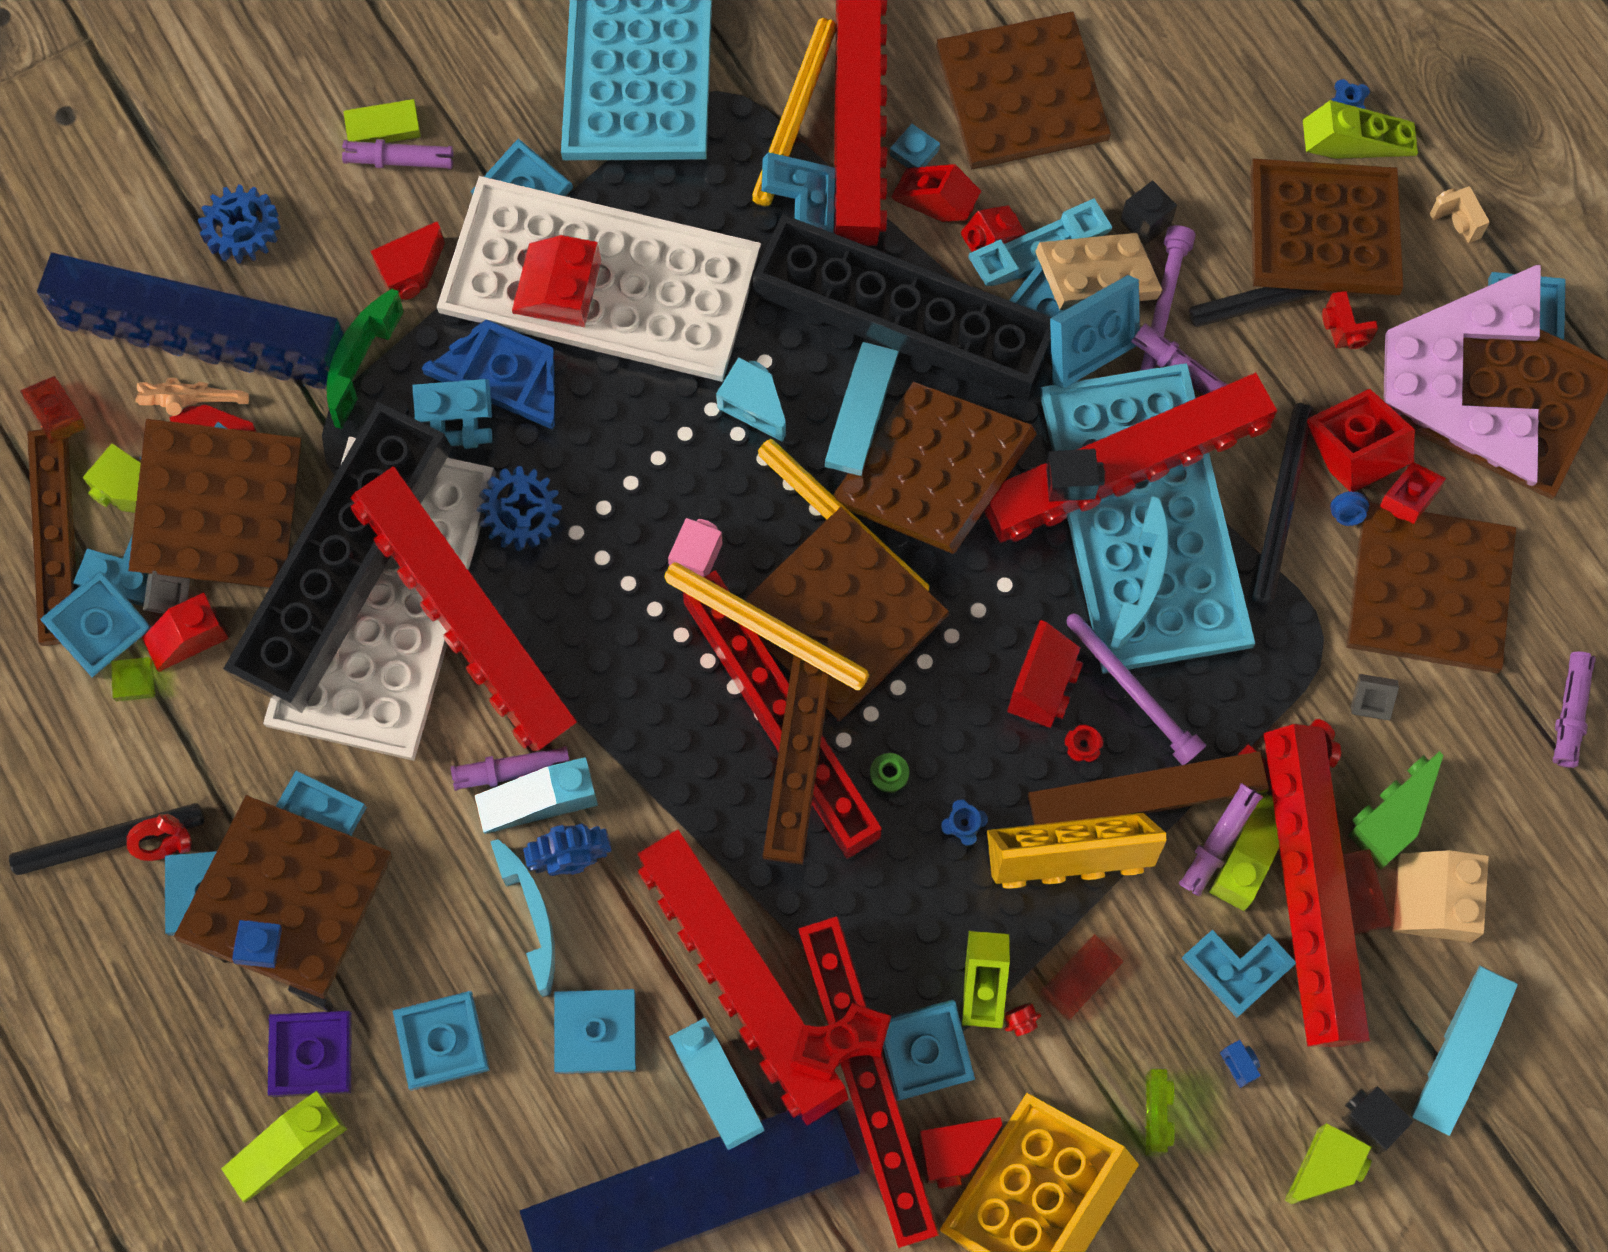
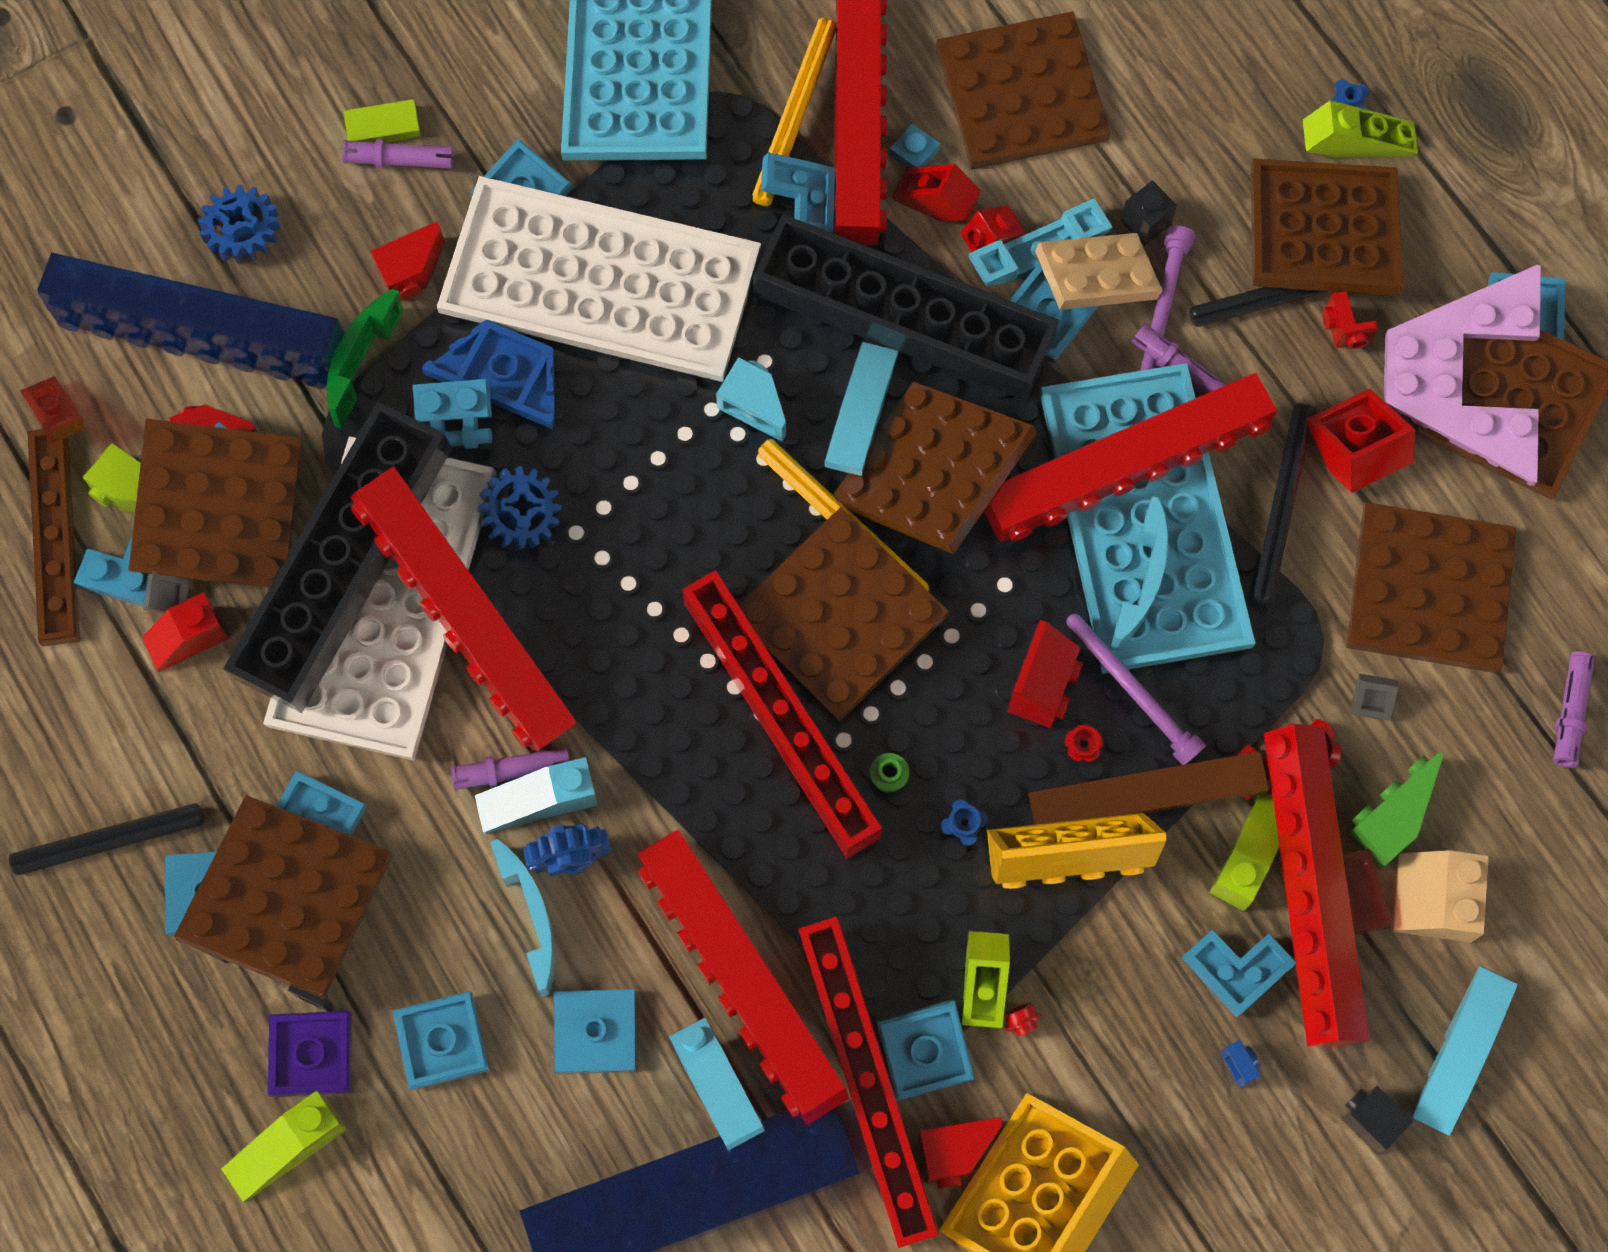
dark azure plate [40,570,151,677] -> none
clear neon green tile [111,657,155,702] -> none
red piece [127,814,192,861] -> none
light nougat piece [136,377,249,416] -> none
blue plate [232,920,282,968] -> none
red slope [512,235,602,328] -> none
yellow axle [664,562,869,690] -> none
bright pink brick [668,518,723,577] -> none
reddish brown tile [763,627,837,865] -> none
red tile [789,1003,891,1080] -> none
clear red plate [1039,934,1124,1021] -> none
black brick [1046,449,1105,502] -> none
dark azure plate [1050,275,1140,389] -> none
clear neon green plate [1146,1069,1175,1156] -> none
medium lavender pin [1179,783,1263,897] -> none
lime slope [1284,1123,1372,1204] -> none
blue plate [1330,491,1369,526] -> none
red plate [1380,462,1446,524] -> none
tan bracket [1430,186,1490,243] -> none

